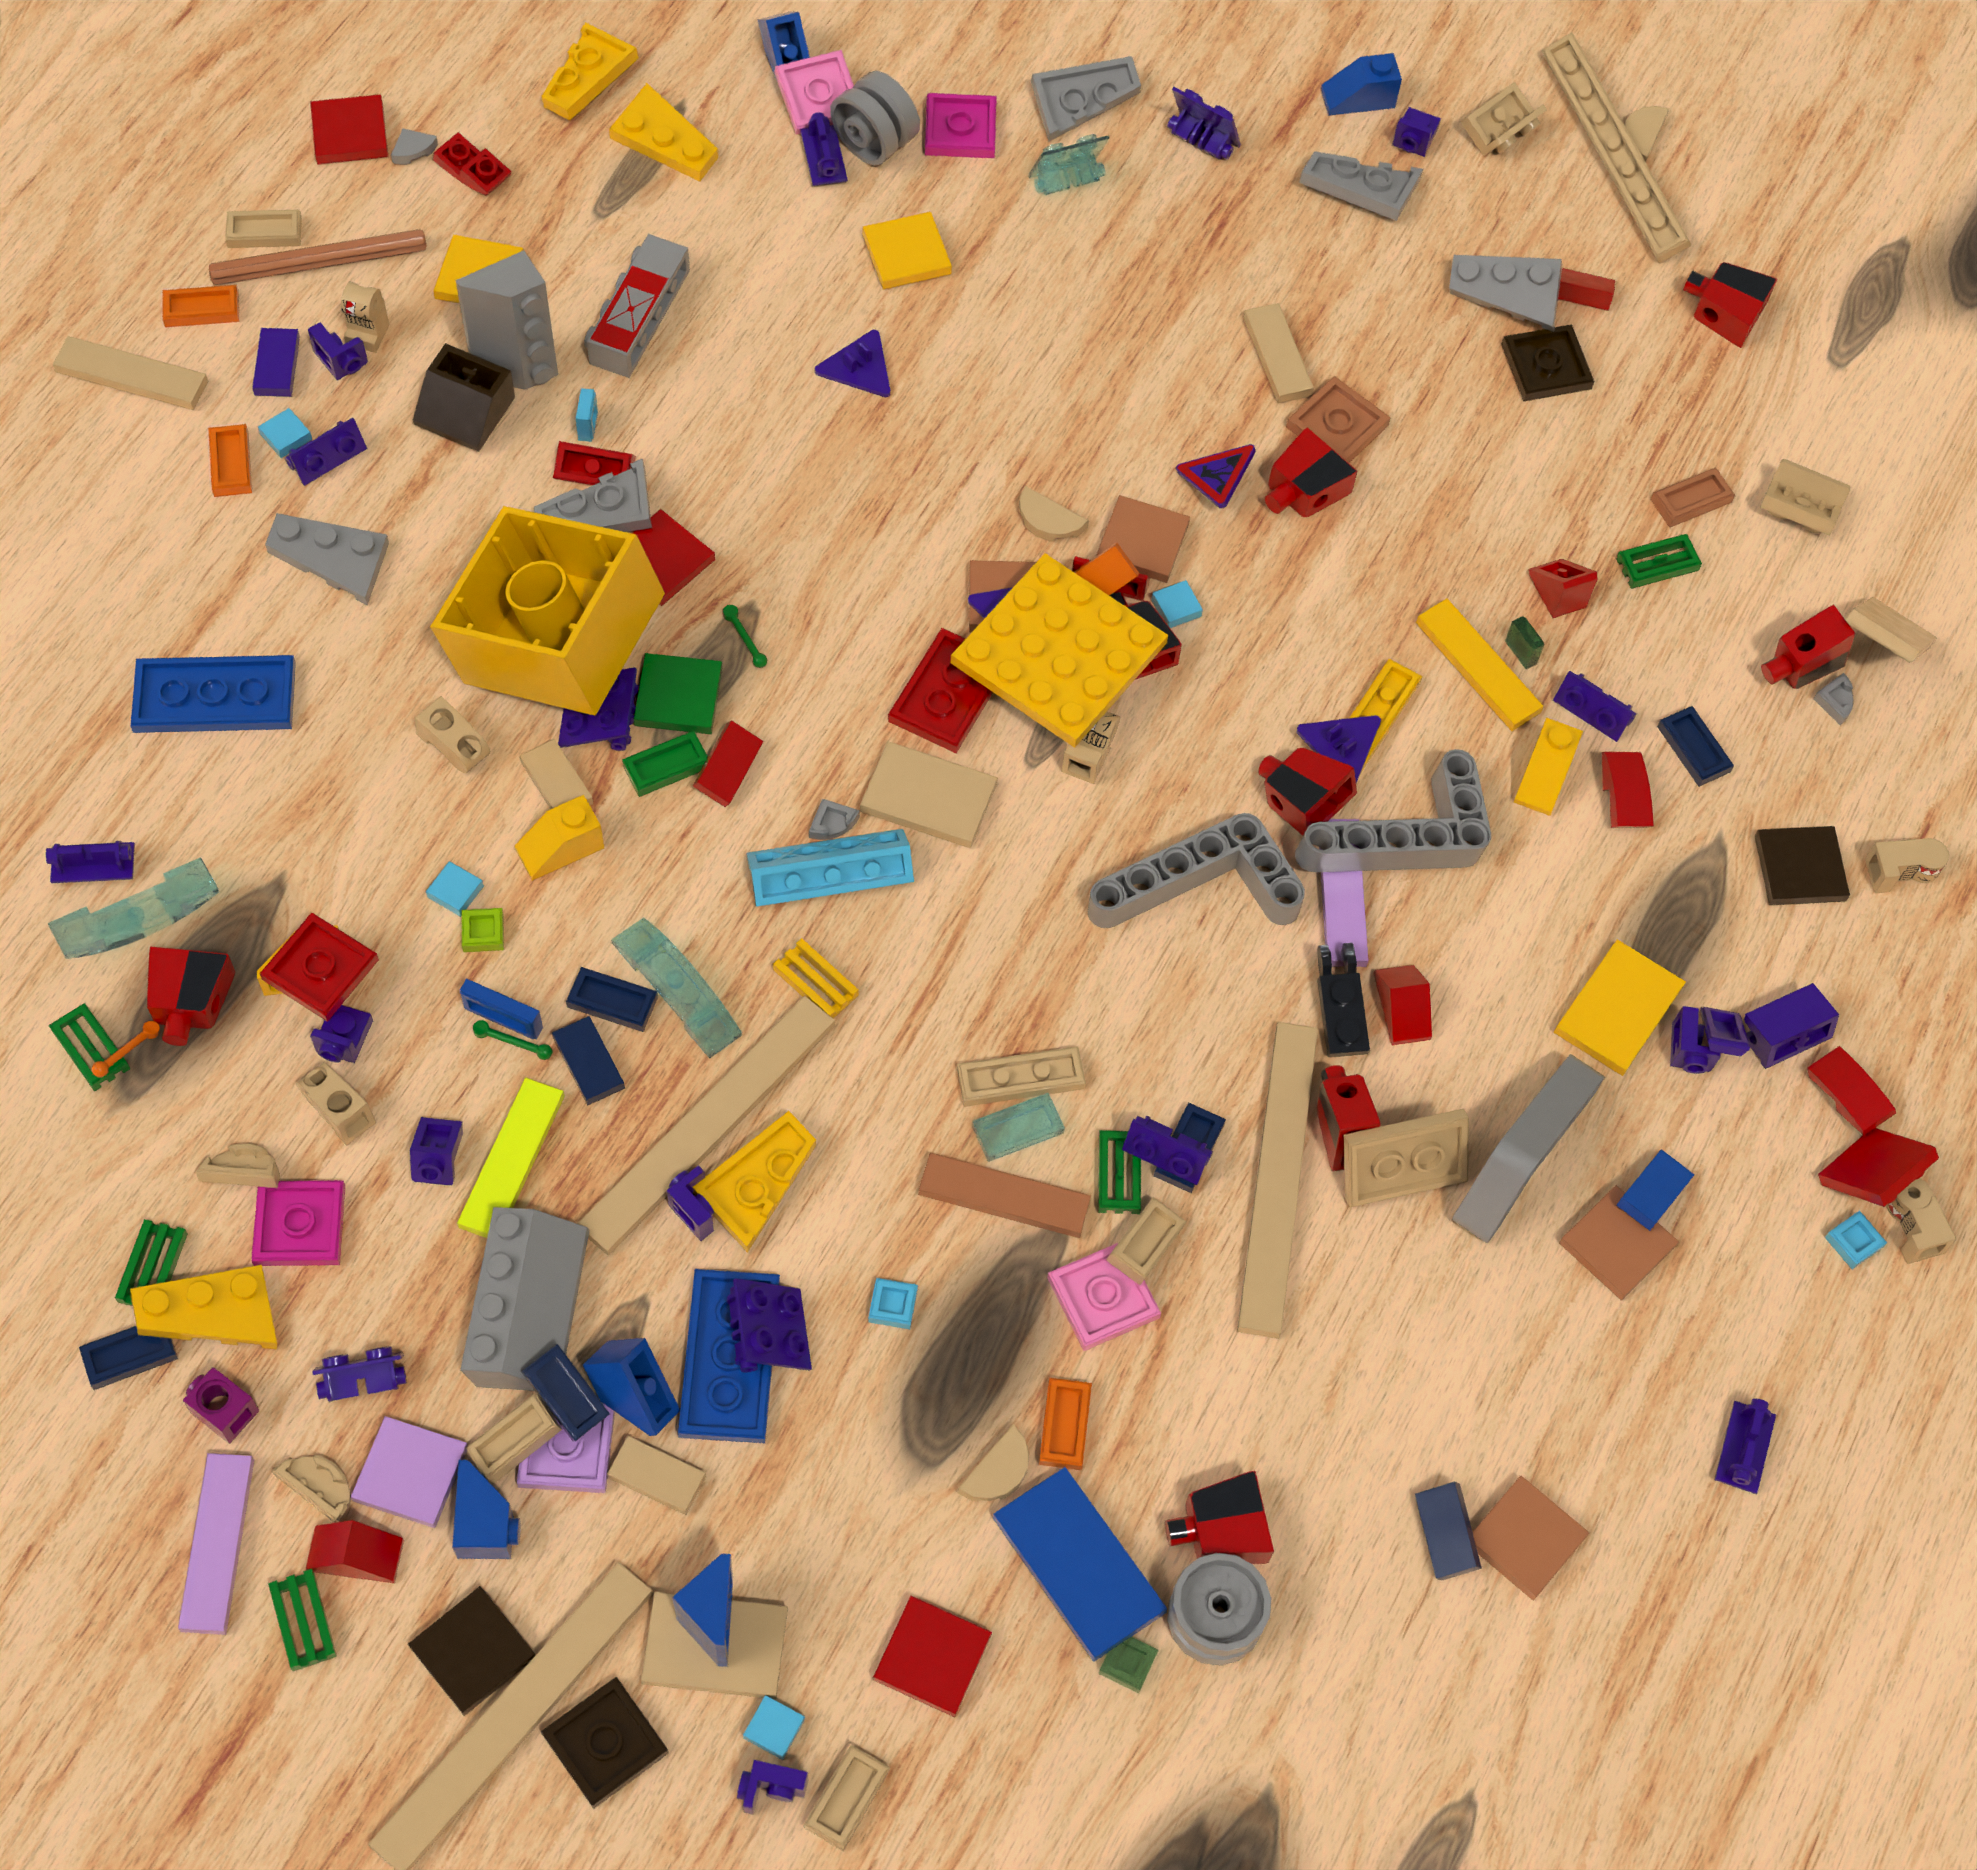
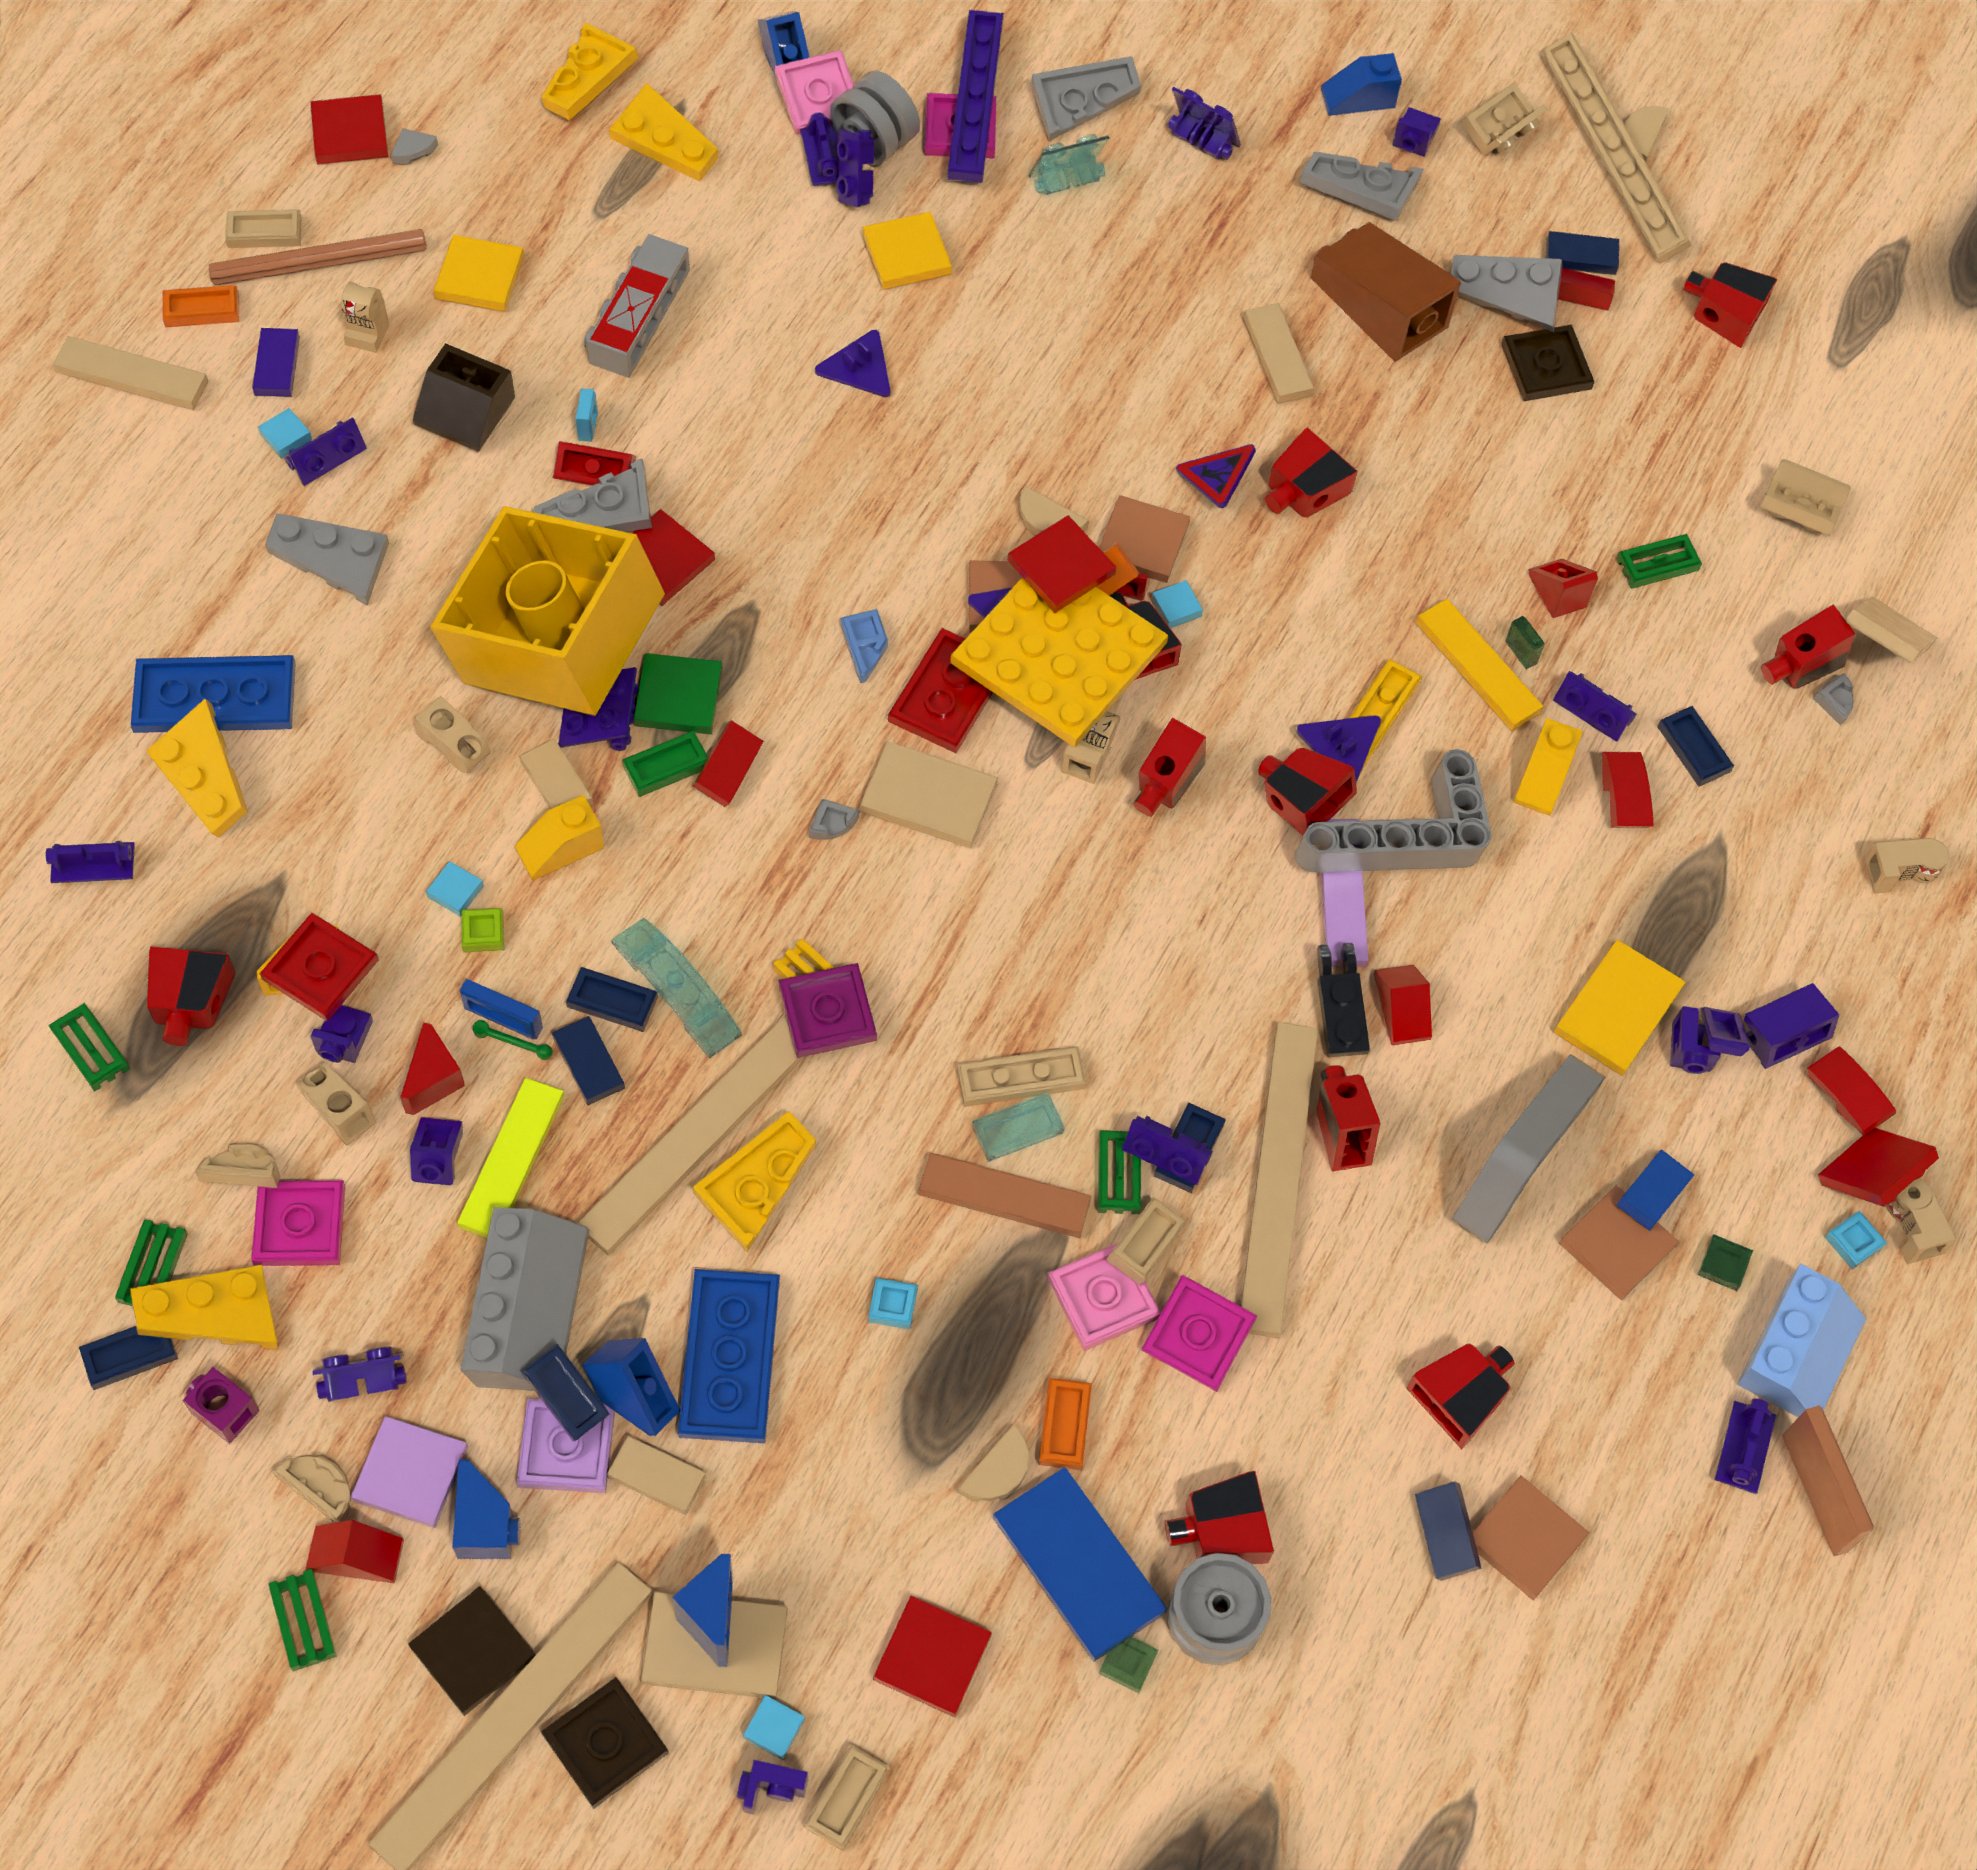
clear light blue slope [48,857,219,959] -> none
orange hinge [92,1021,160,1077] -> none
lavender tile [178,1453,254,1635] -> none
orange tile [208,424,252,497] -> none
dark purple bracket [308,322,368,380] -> none
red slope [433,132,512,196] -> none
light grey slope [456,250,558,390] -> none
tan tile [466,1393,562,1485] -> none
dark purple bracket [666,1166,714,1241] -> none
green hinge [723,605,768,668] -> none
dark purple hinge [727,1278,812,1373] -> none
medium azure fence [747,829,914,907] -> none
light grey beam [1087,813,1305,928] -> none
nougat tile [1286,376,1391,463] -> none
tan tile [1344,1108,1469,1208] -> none
nougat tile [1651,467,1735,528] -> none
dark brown tile [1755,826,1850,905] -> none
none -> yellow wing [146,699,248,838]
none -> red slope [400,1023,465,1115]
none -> magenta tile [779,963,877,1058]
none -> dark purple hinge [836,129,875,207]
none -> medium blue tile [840,609,888,683]
none -> dark purple tile [948,10,1004,183]
none -> red tile [1007,515,1116,613]
none -> red torso [1133,717,1206,817]
none -> dark pink tile [1141,1275,1257,1392]
none -> dark orange slope [1311,222,1461,362]
none -> red torso [1406,1343,1515,1450]
none -> dark blue tile [1546,231,1619,275]
none -> clear green tile [1697,1234,1753,1291]
none -> light blue slope [1737,1264,1866,1417]
none -> nougat tile [1782,1405,1874,1556]

